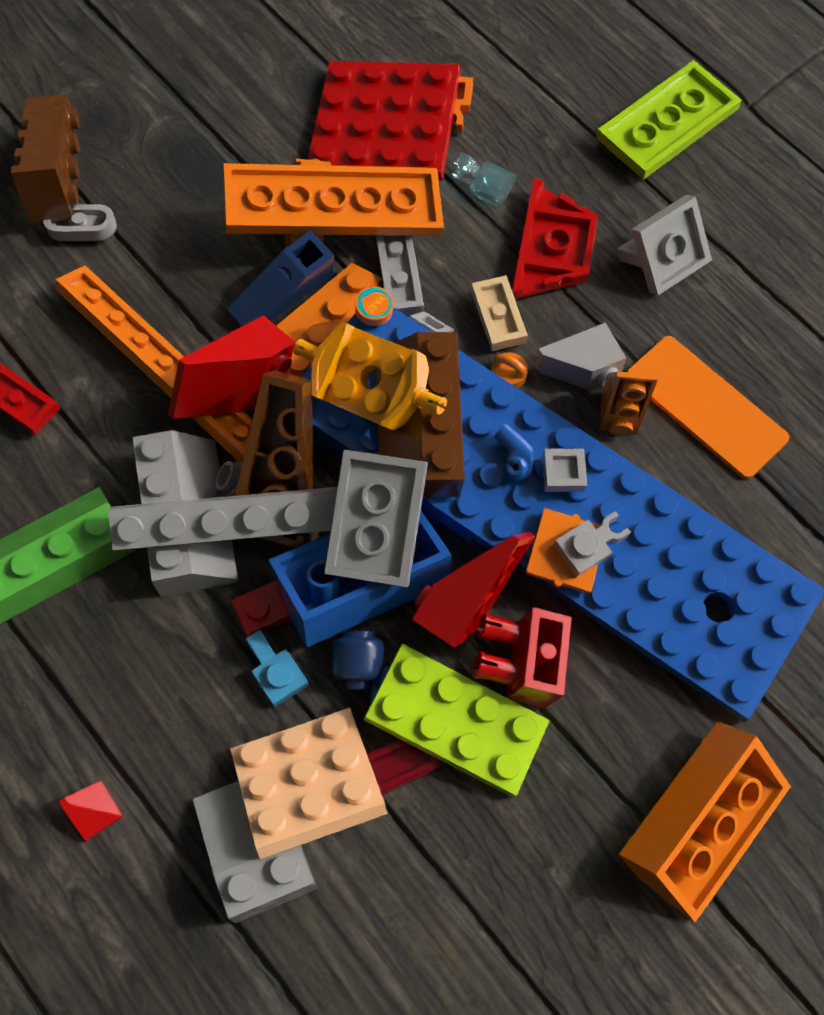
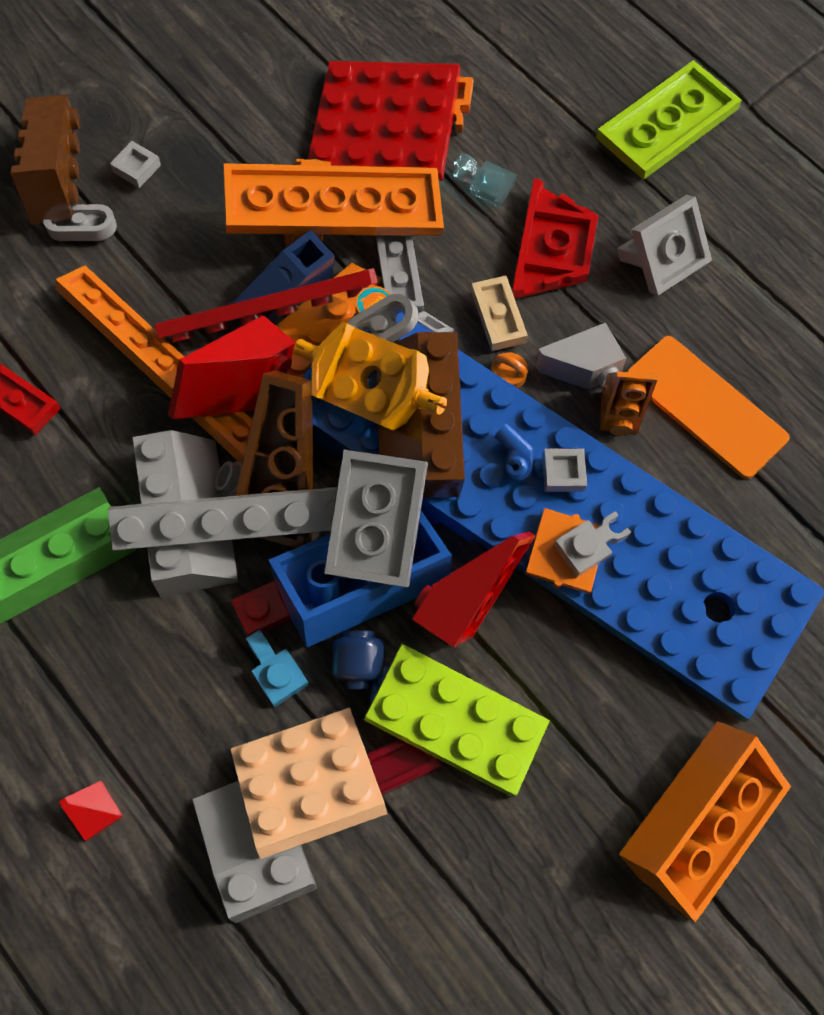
red brick [472,607,572,708] -> none
none -> light grey plate [110,141,161,188]
none -> red plate [154,268,377,342]
none -> light grey plate [348,294,418,342]

